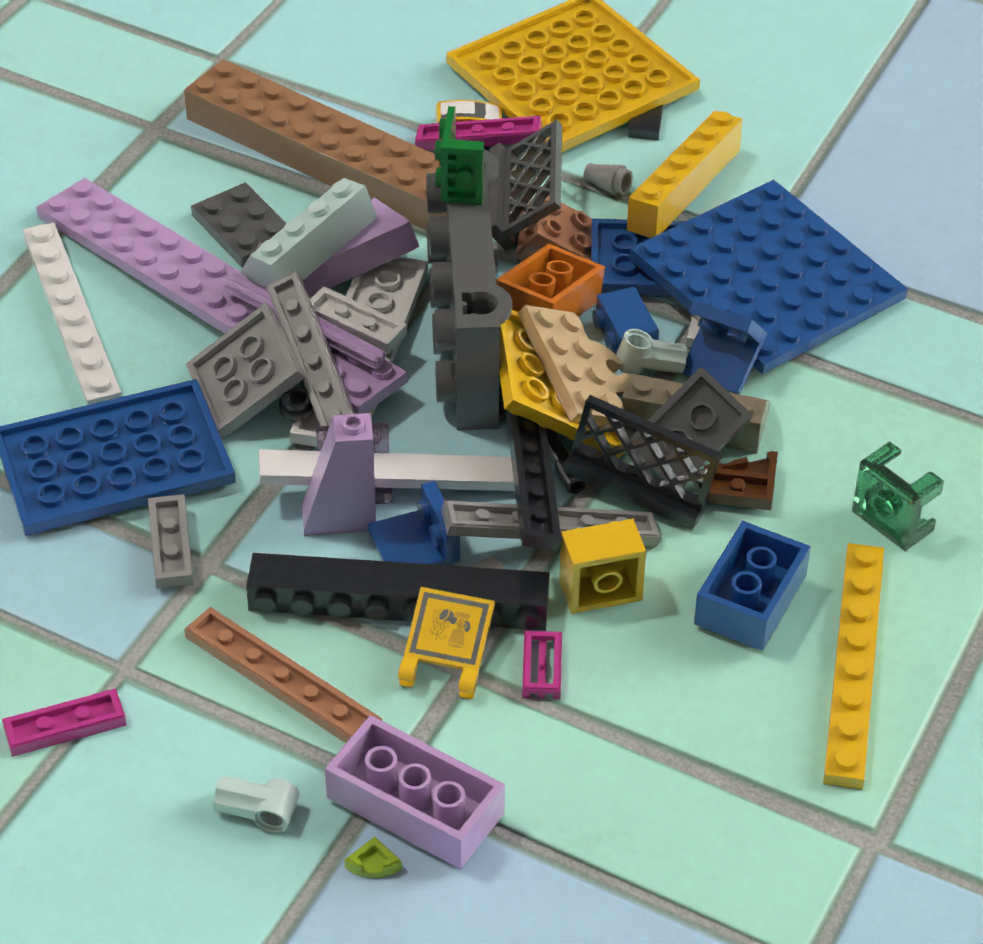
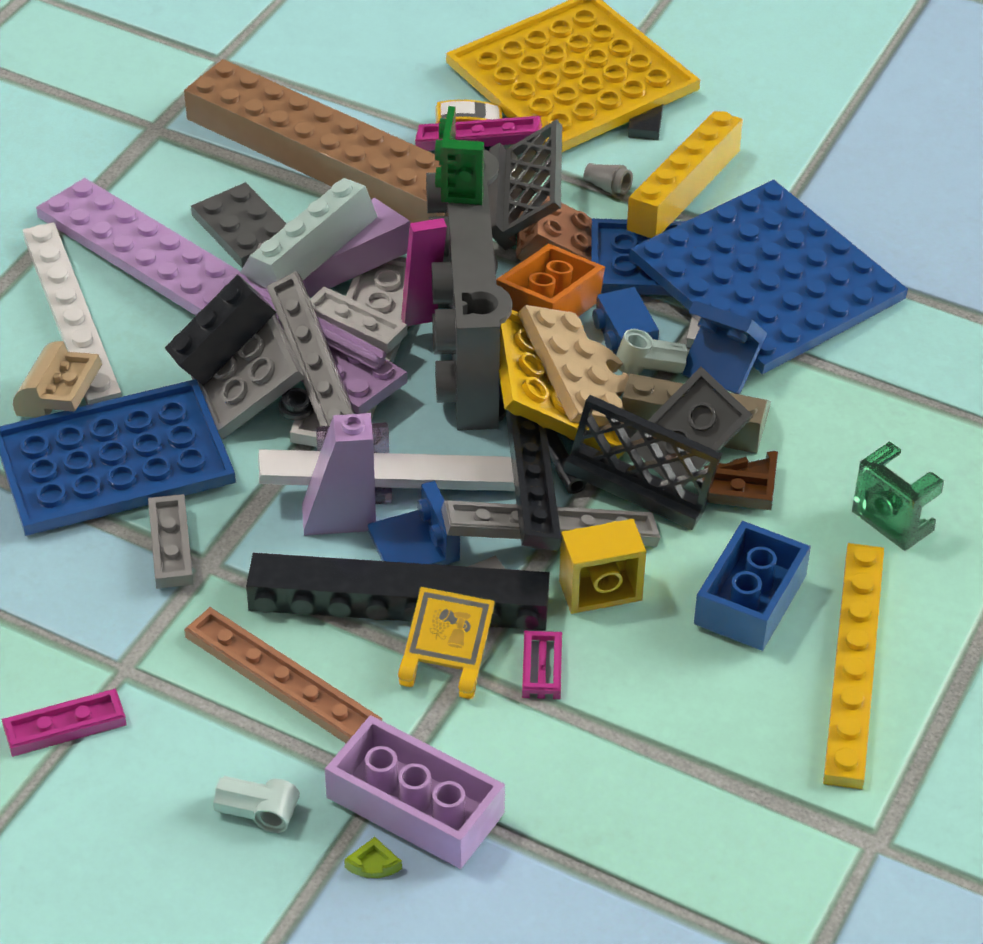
none -> tan brick [13,341,102,418]
none -> black brick [165,274,276,386]
none -> dark pink tile [401,218,447,326]

